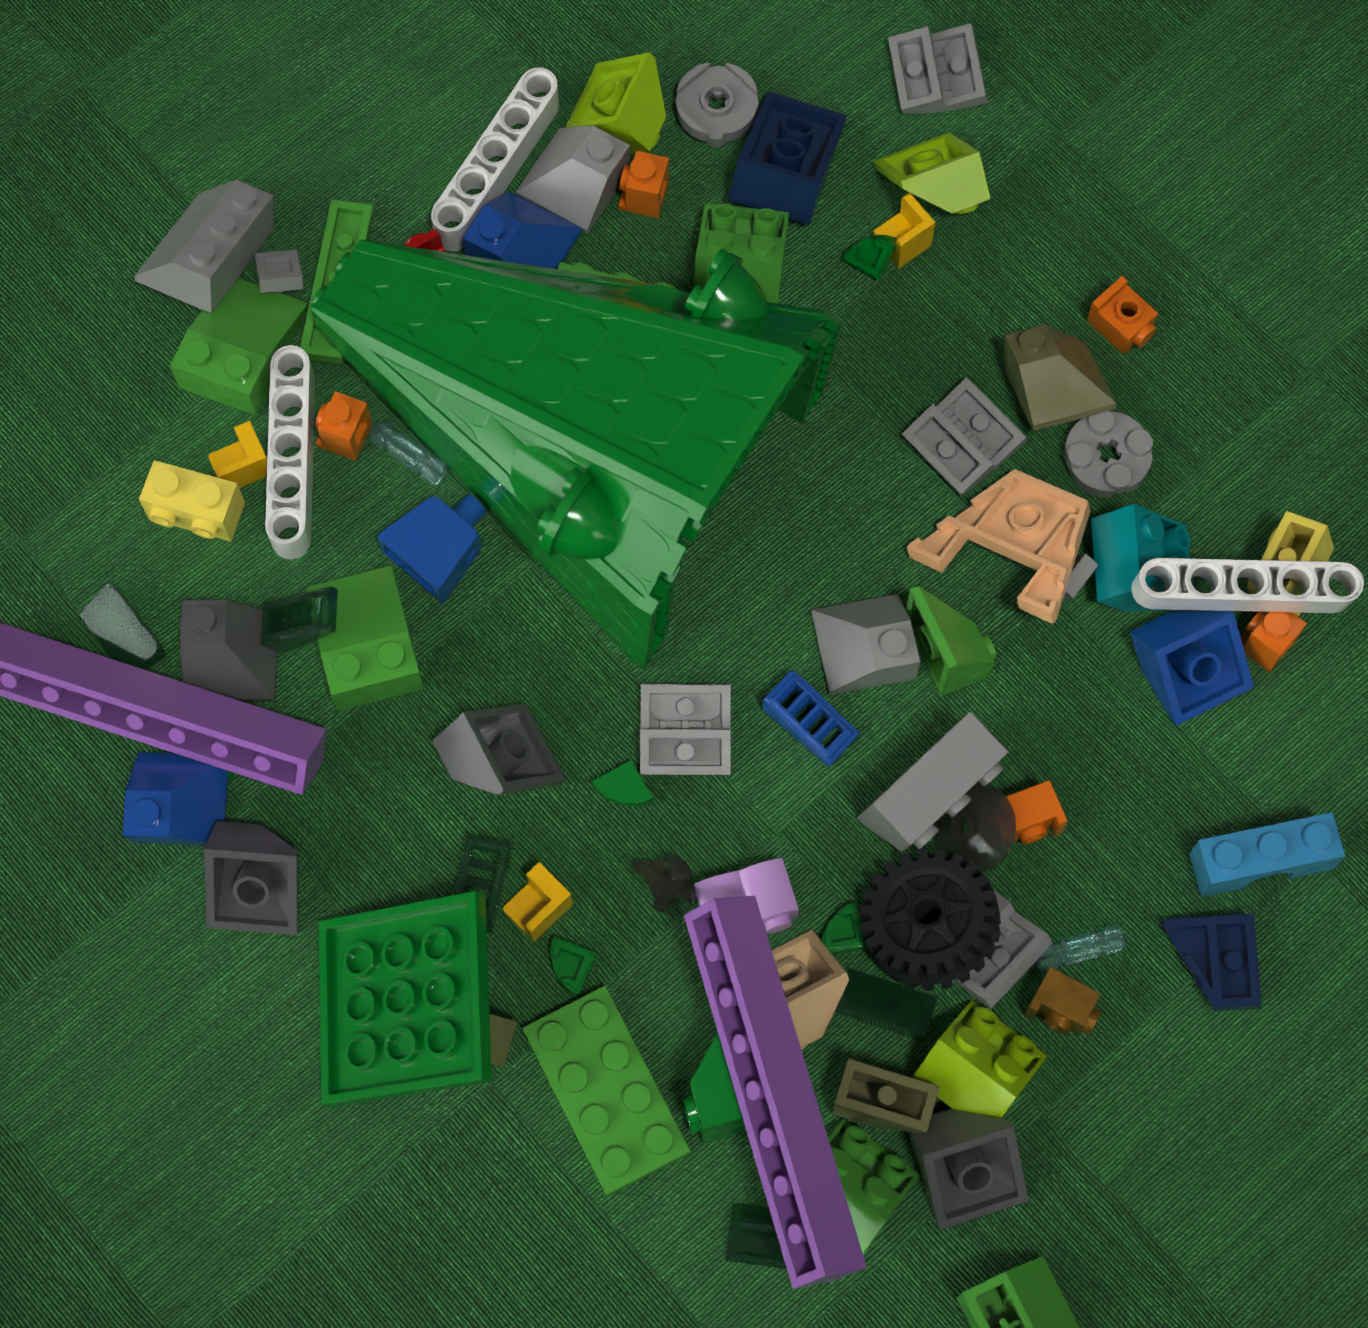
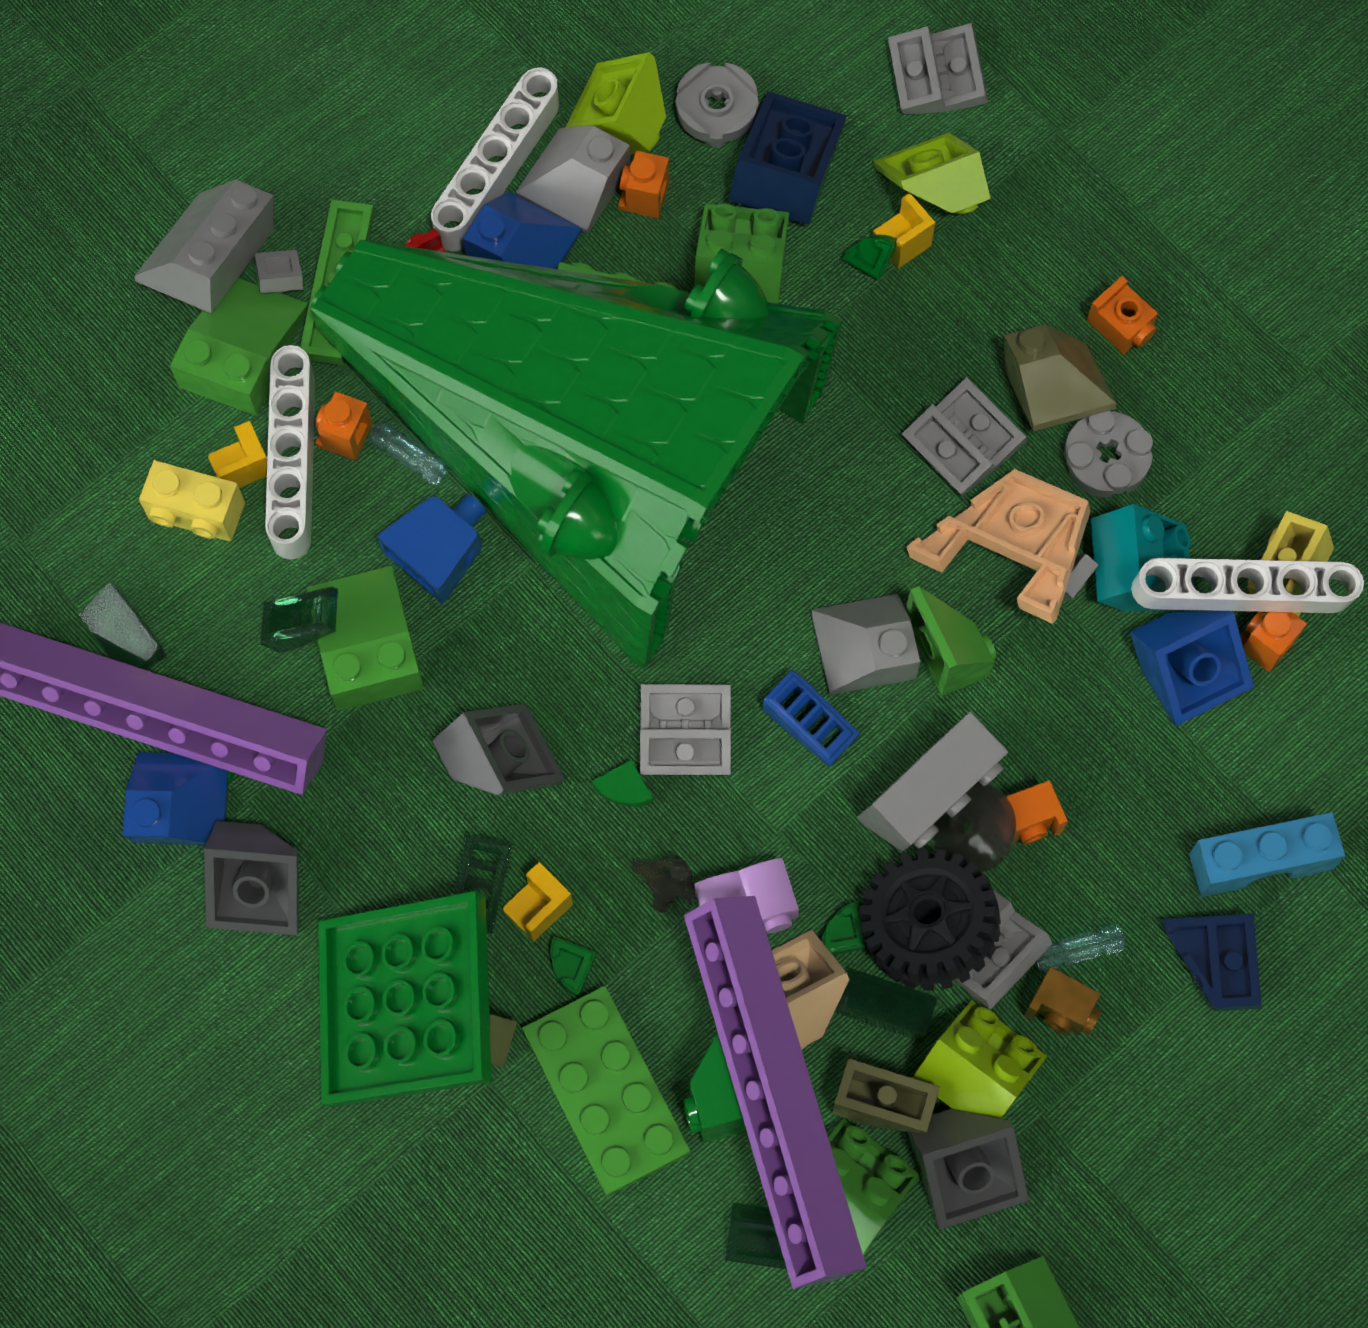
dark grey slope [179,600,279,702] -> none

